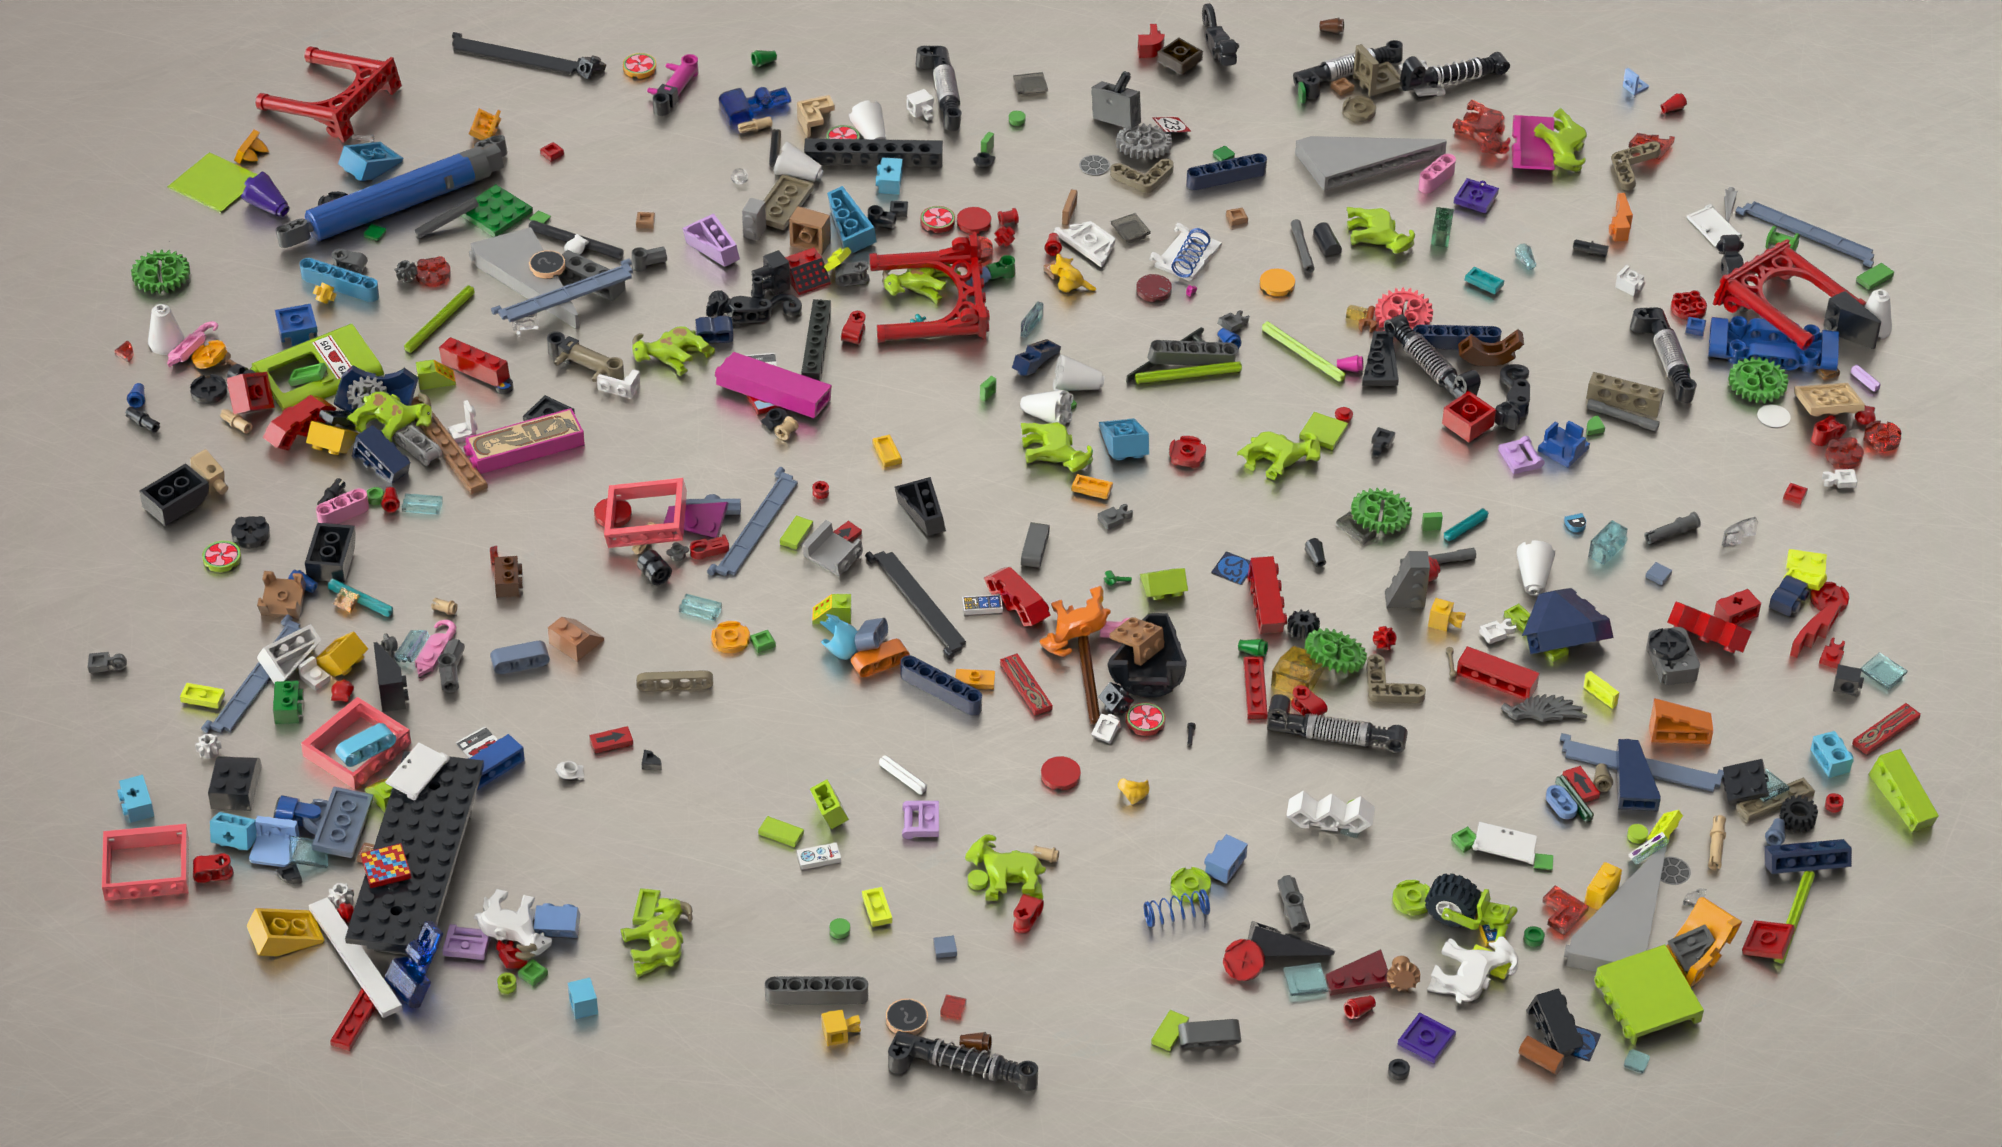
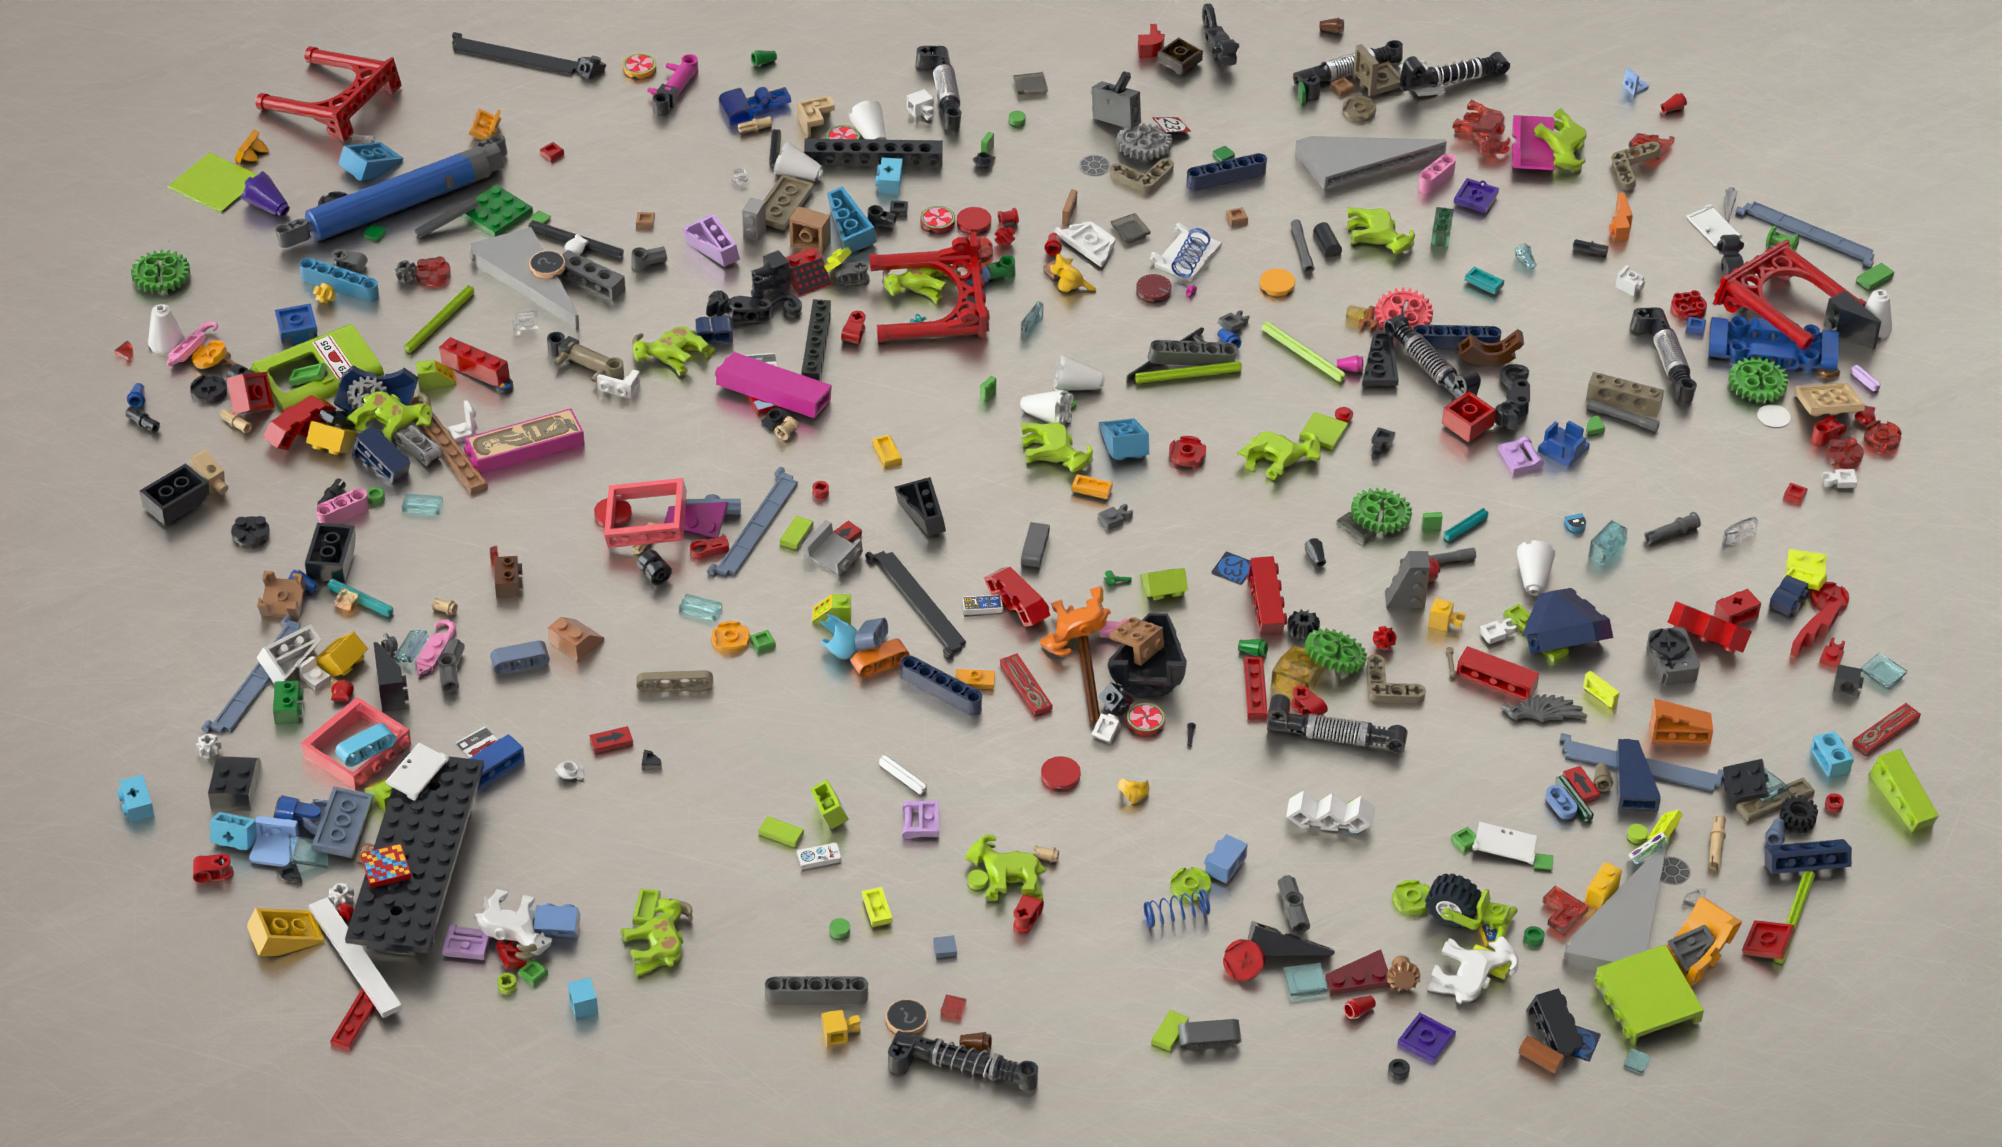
dark grey plate [87,652,127,673] -> none
coral window [102,824,189,901] -> none
neon yellow plate [180,683,225,709] -> none
tile [202,541,241,572] -> none
red cone [381,487,400,513] -> none
clear blue plate [385,921,444,1008] -> none
sand blue piece [491,258,633,322] -> none
black tile [523,395,575,421] -> none
dark grey plate [666,542,689,561] -> none
dark blue slope [1012,339,1061,376] -> none
sand blue tile [1646,562,1672,585] -> none

